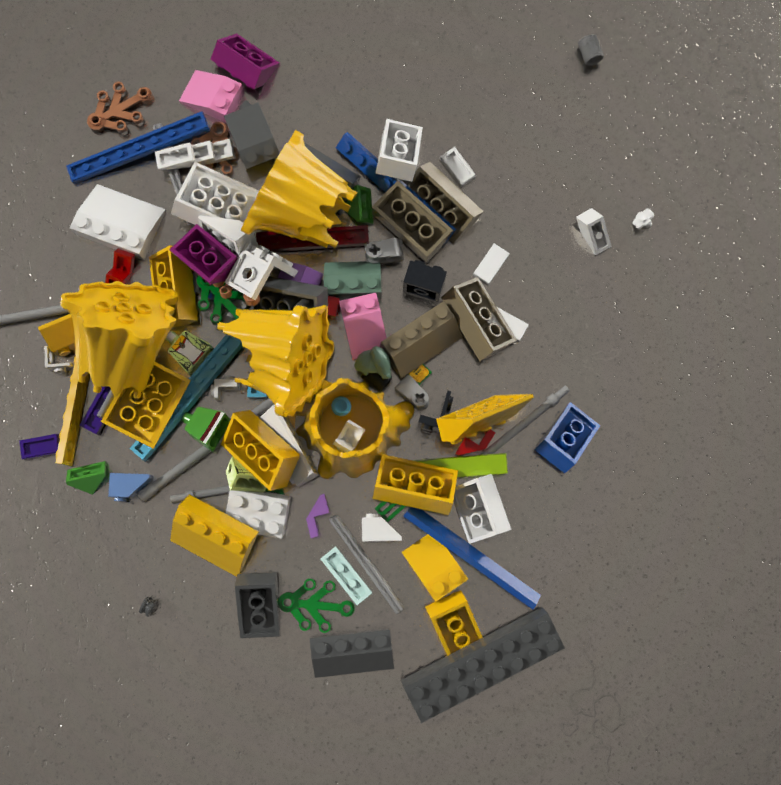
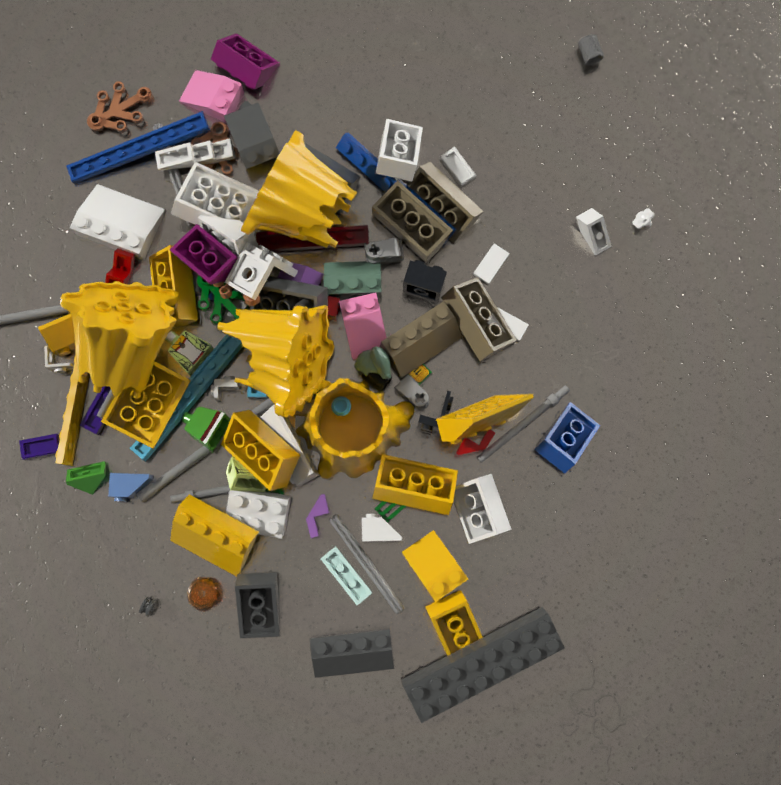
green plant [278,579,355,633] -> none
white bracket [333,420,365,452] -> none
bright green slope [347,185,373,225] -> none
blue tile [404,507,541,609] -> none
lime tile [412,453,508,477] -> none
none -> clear orange piece [187,577,222,612]

